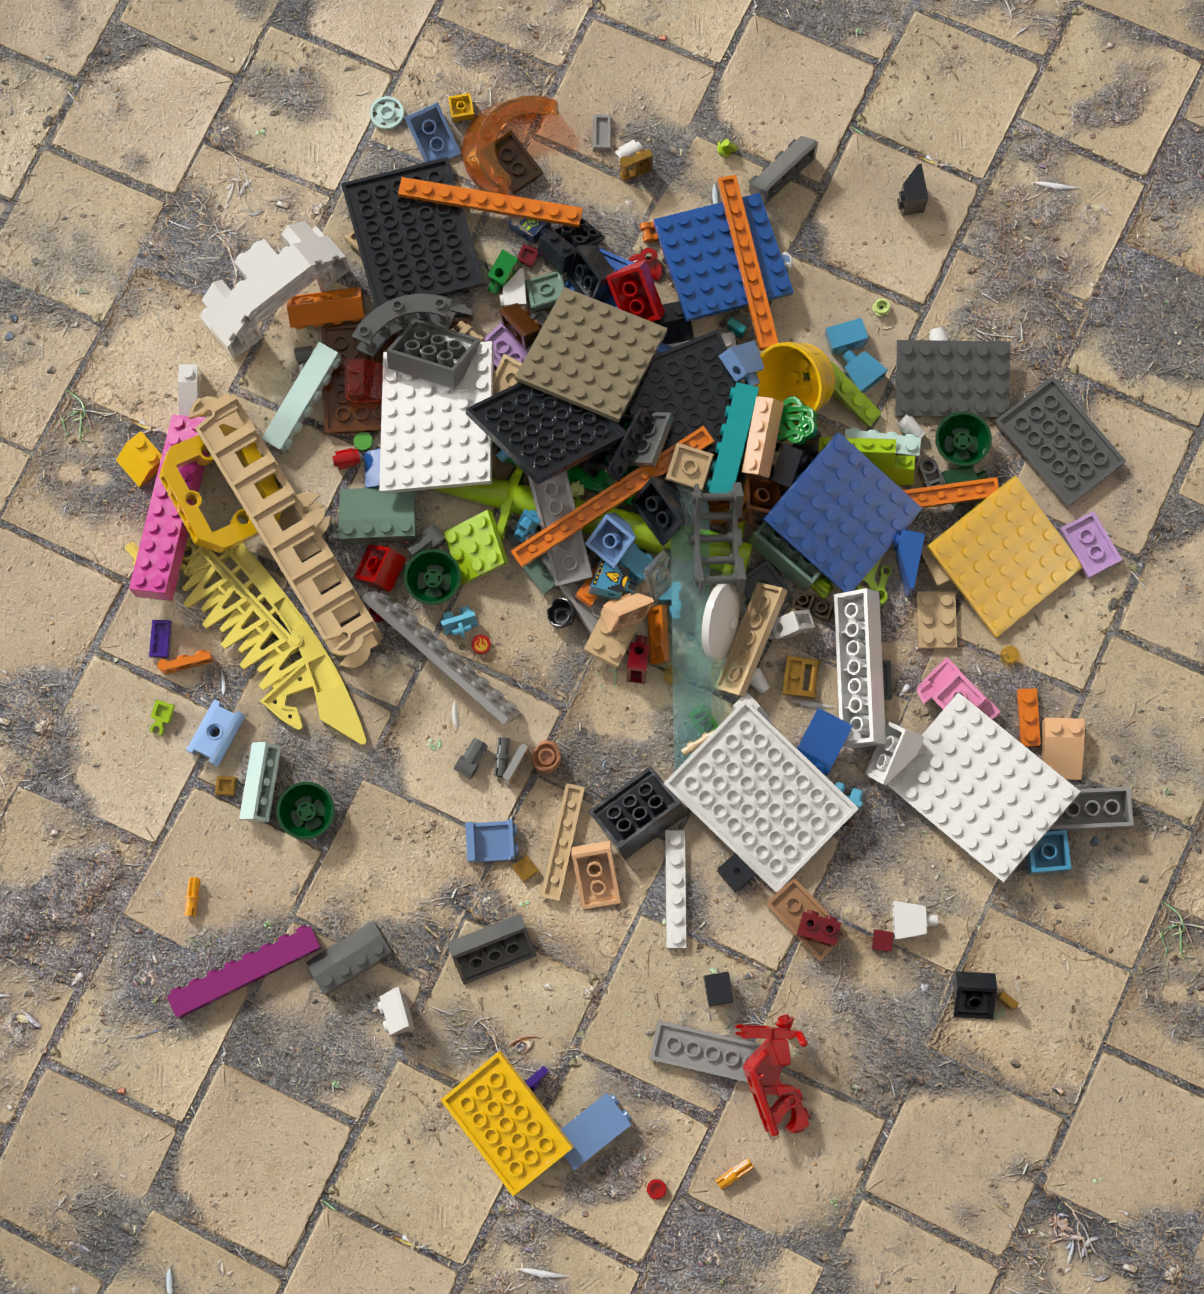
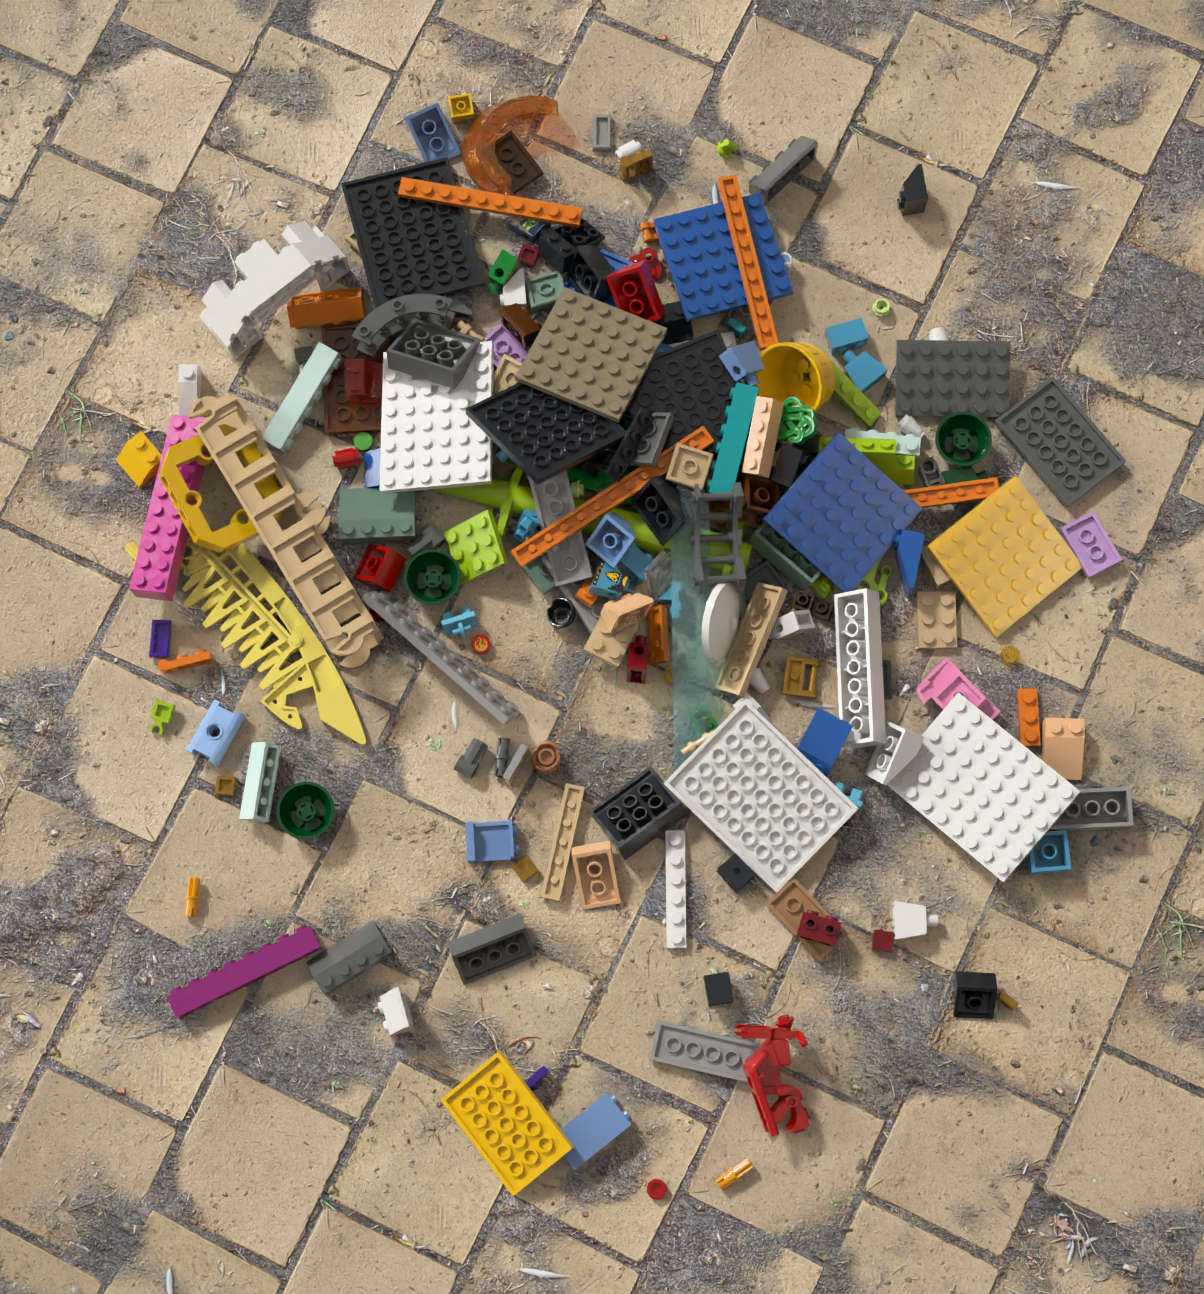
light aqua wheel [370,96,404,130] -> none

